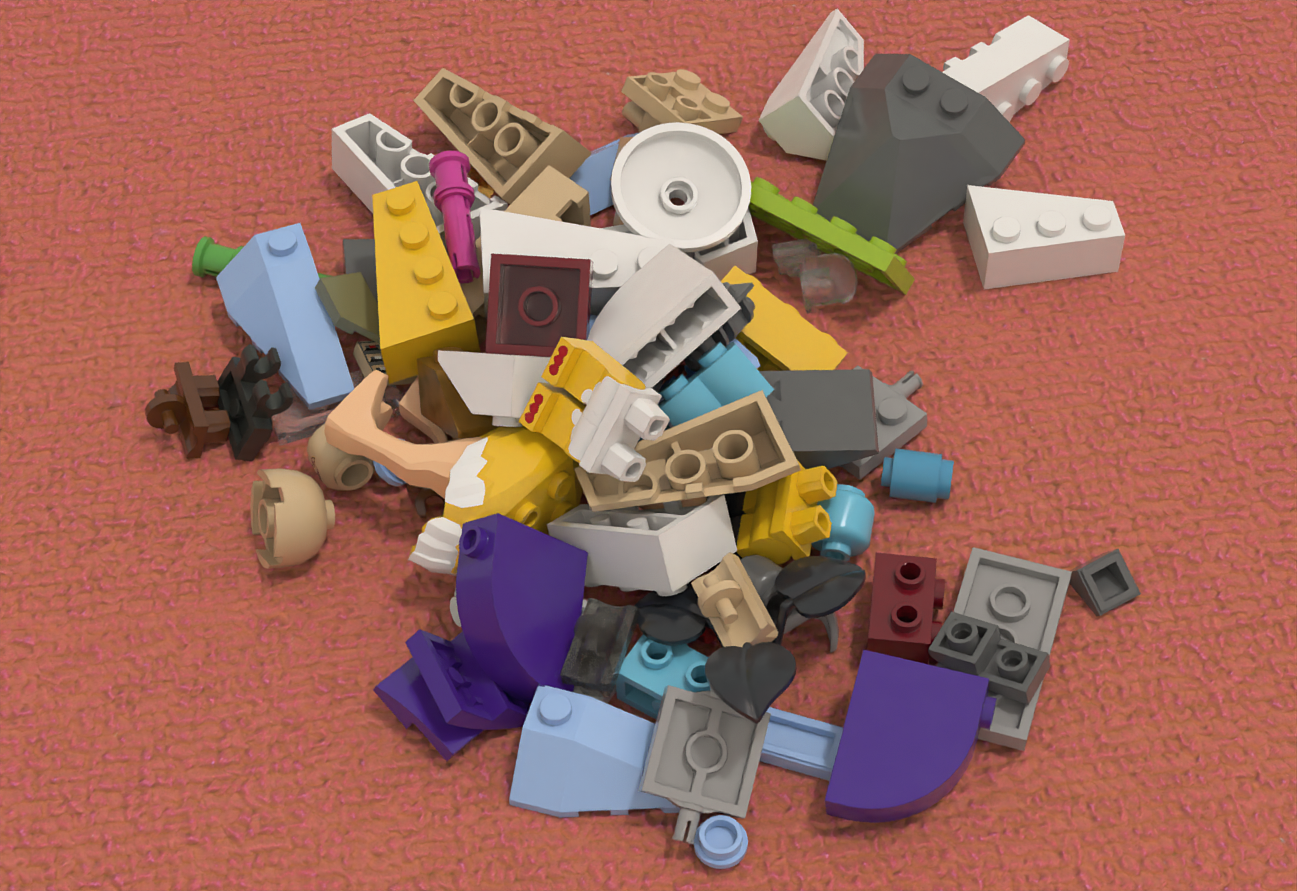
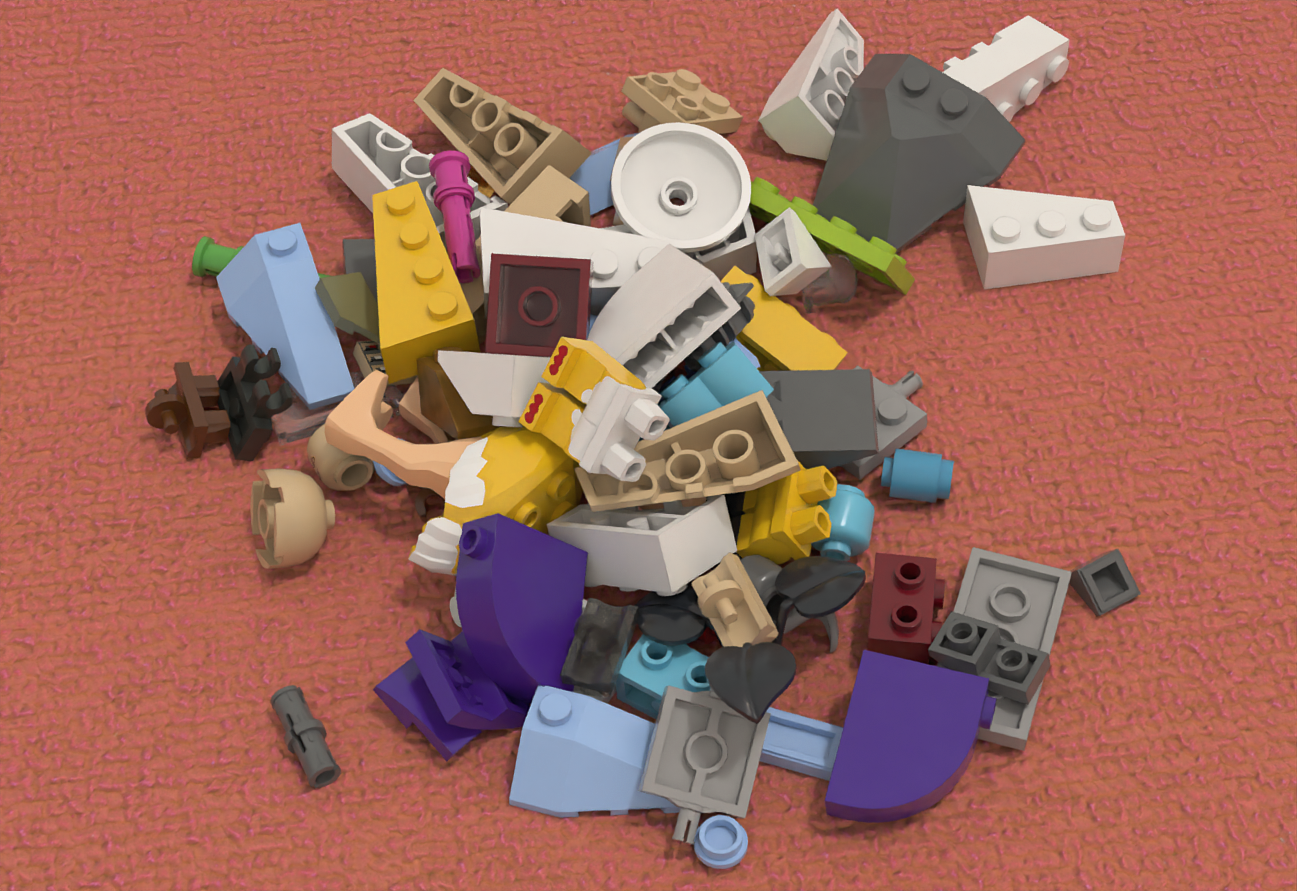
none -> dark grey pin [270,685,341,788]
none -> white slope [754,207,832,296]

